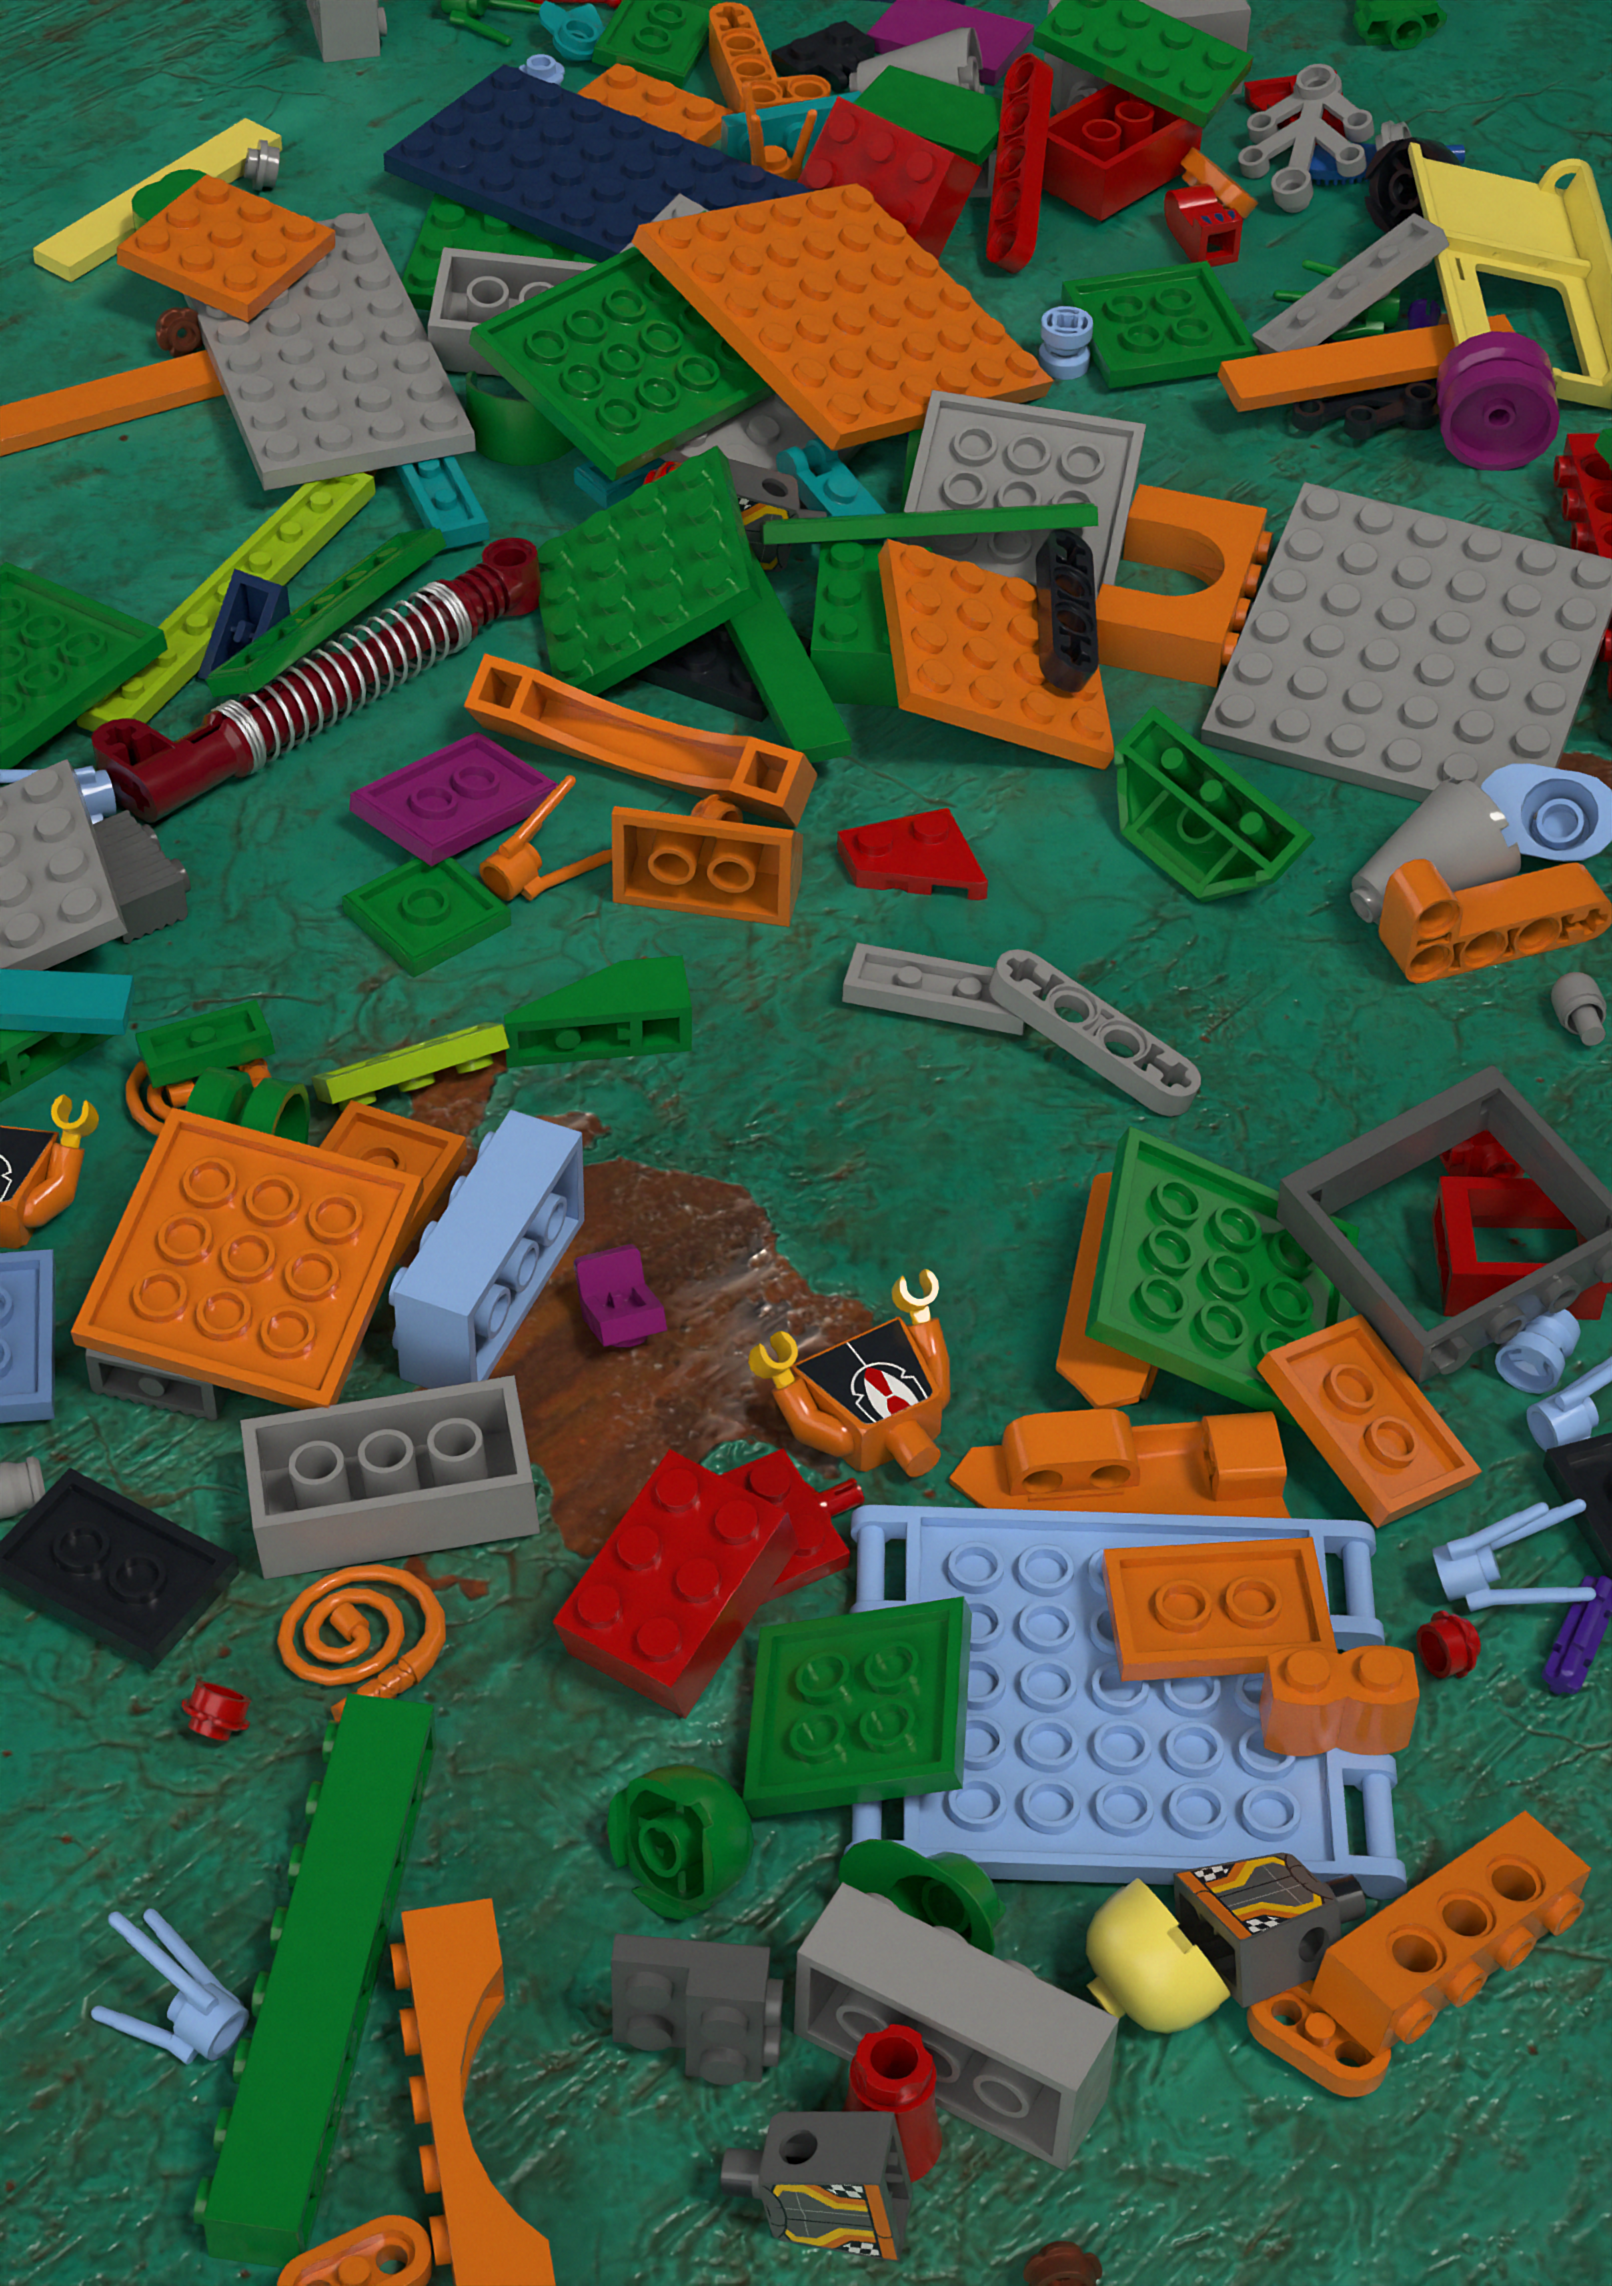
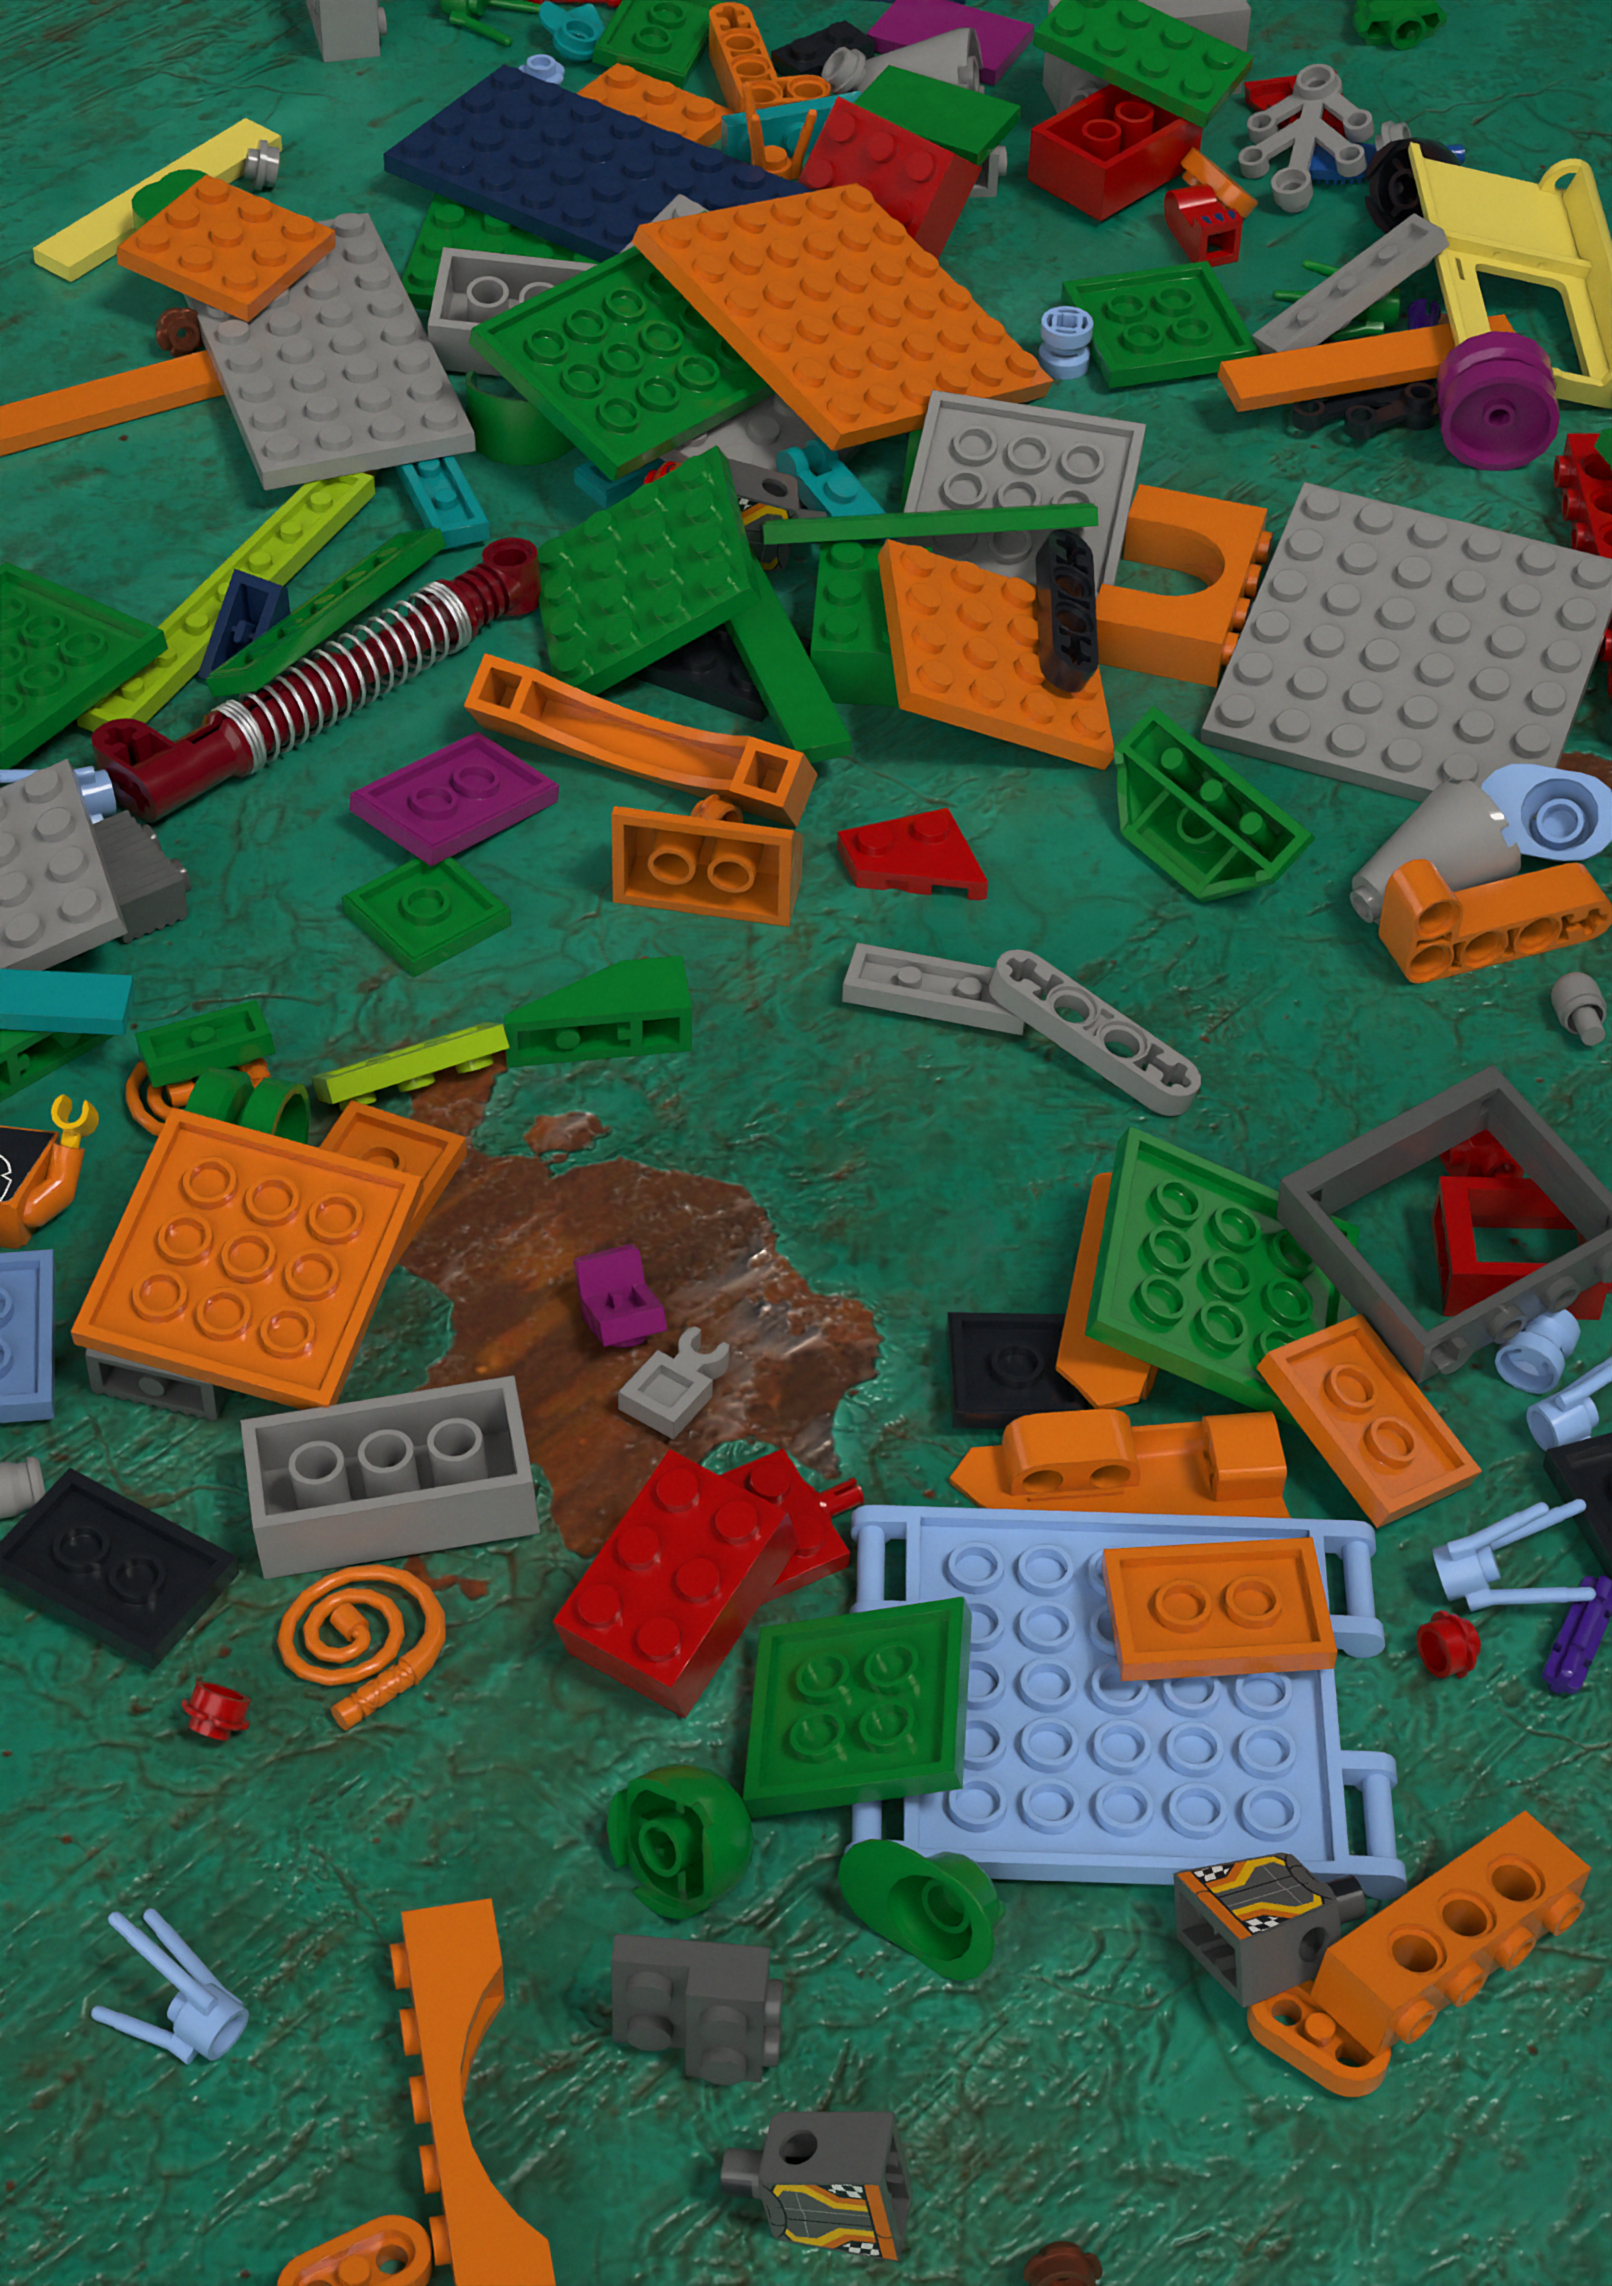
green brick [194,1693,437,2268] -> none
light blue brick [389,1110,584,1389] -> none
orange plant [479,775,612,901] -> none
torso [748,1269,951,1477] -> none
light grey brick [794,1882,1119,2171] -> none
red plant [841,2024,942,2183] -> none
red beam [986,53,1053,274] -> none
light yellow cylinder [1086,1878,1231,2034] -> none
orange brick [1259,1645,1420,1756] -> none
none -> light grey plate [618,1326,730,1440]
none -> light grey plate [822,47,866,95]
none -> black plate [946,1312,1089,1429]

